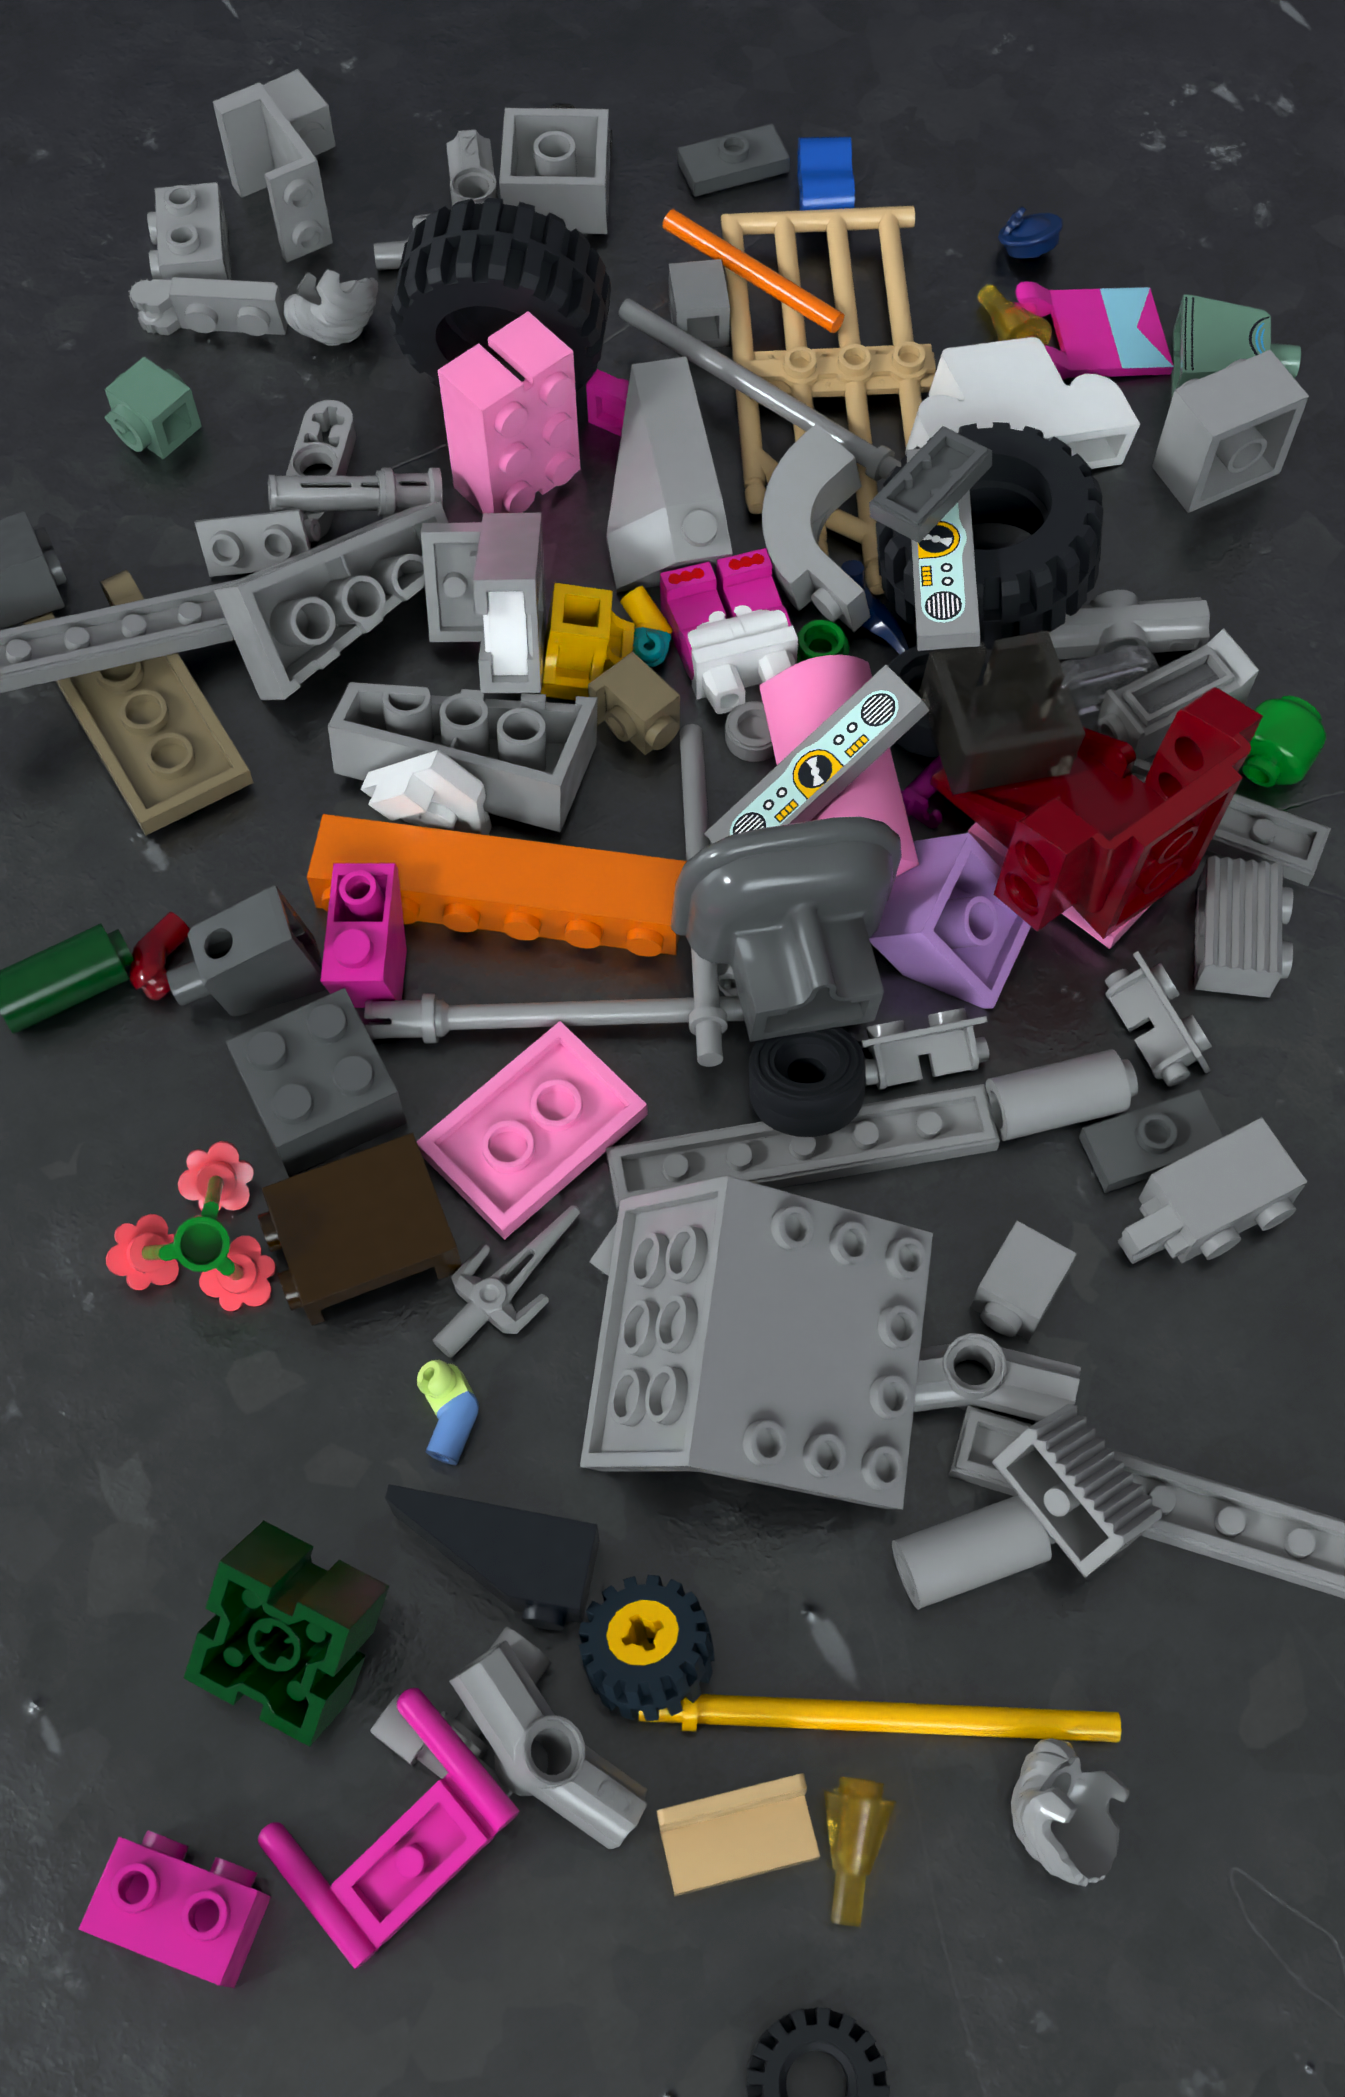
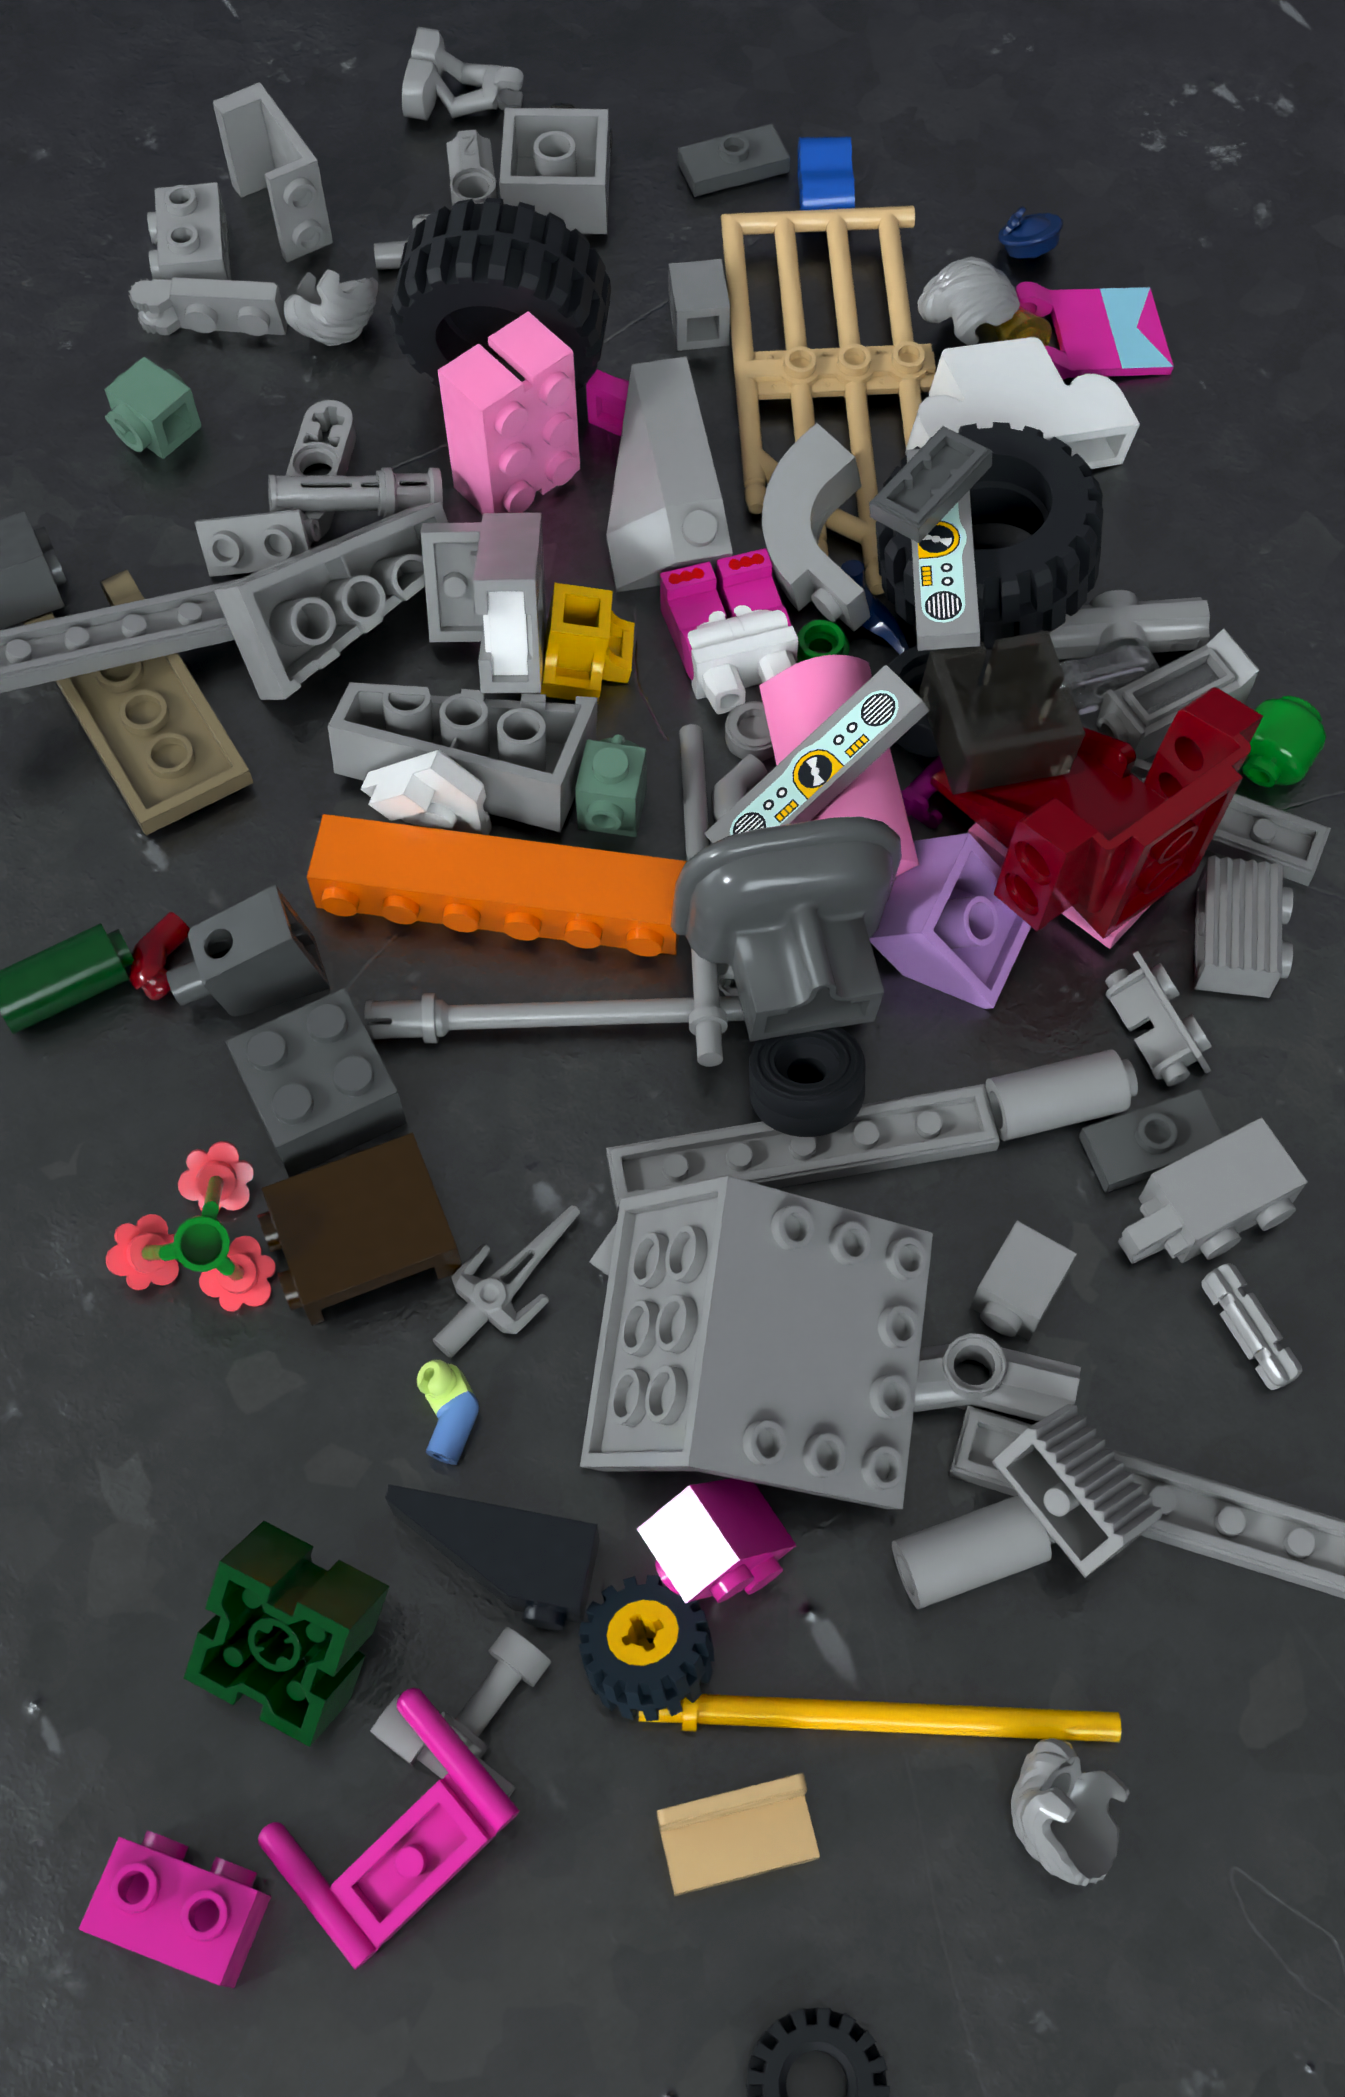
light grey brick [263,69,336,156] -> none
dark pink slope [320,863,407,1008] -> none
bright pink plate [416,1021,648,1240] -> none
light grey piece [449,1640,648,1849] -> none
dark tan brick [588,651,680,755] -> none
light grey bar [618,298,901,481] -> none
arm [620,586,672,667] -> none
orange bar [663,209,844,334] -> none
clear yellow cone [823,1776,897,1926] -> none
light grey hinge [858,1008,989,1090] -> none
light grey brick [1152,350,1309,513] -> none
sand green torso [1171,294,1301,400] -> none
none -> light grey piece [402,26,523,121]
none -> sand green brick [575,734,647,838]
none -> dark pink brick [637,1478,797,1603]
none -> light grey arm [711,754,768,822]
none -> light grey hair [918,256,1020,345]
none -> light grey axle [1201,1263,1302,1390]

